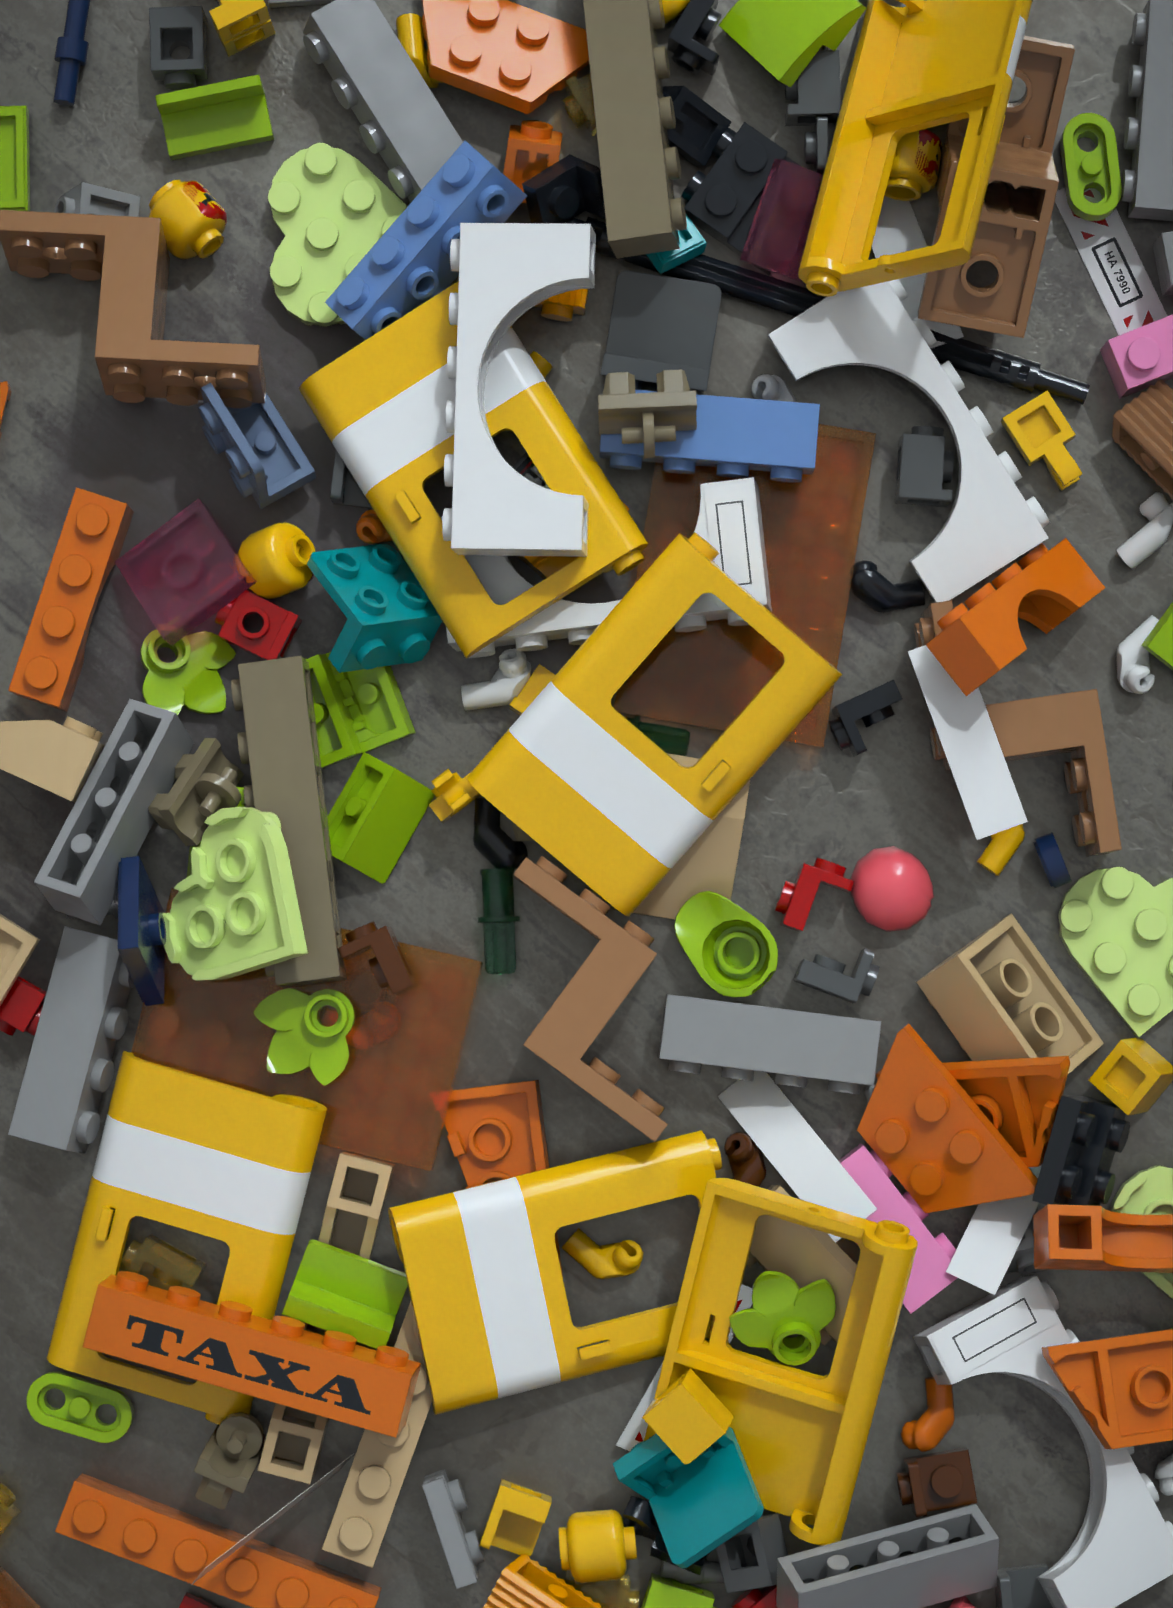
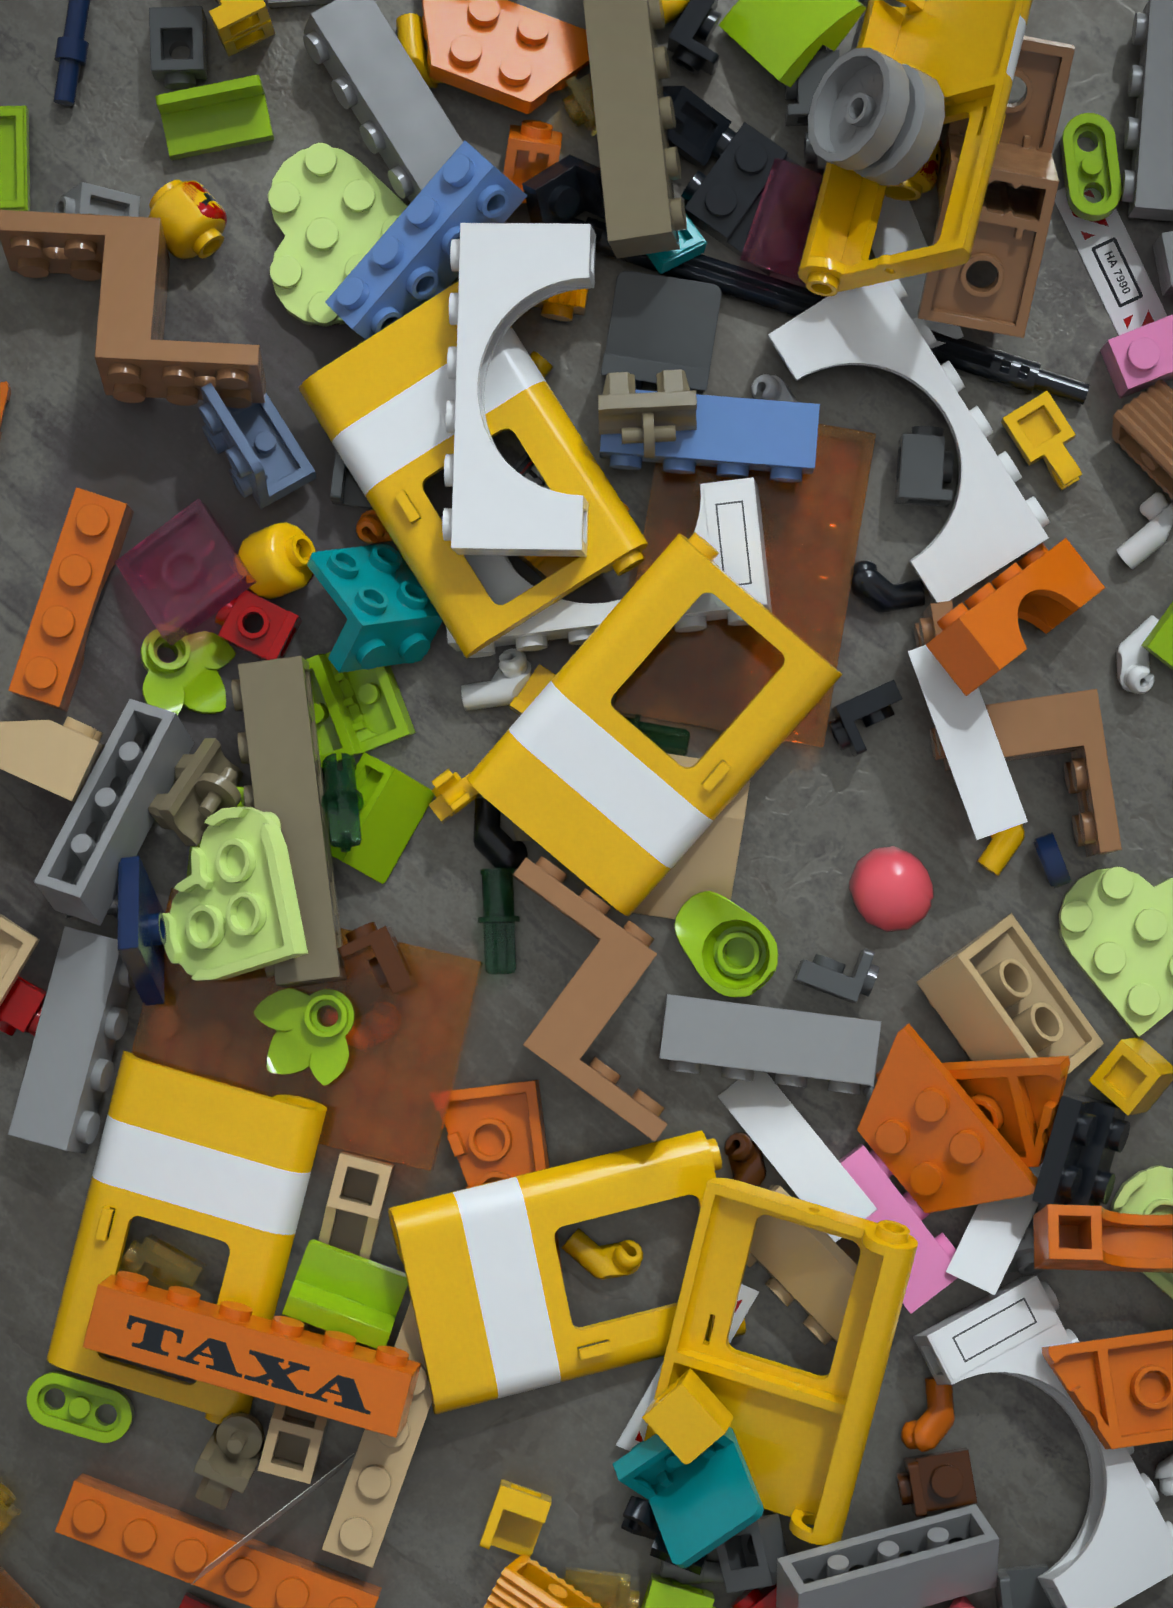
light grey plate [422,1469,485,1589] -> none
yellow head [559,1509,637,1583] -> none
lime plate [729,1271,836,1366] -> none
red bracket [775,858,854,932] -> none
none -> clear green axle [321,753,364,852]
none -> light grey wheel [808,47,945,185]

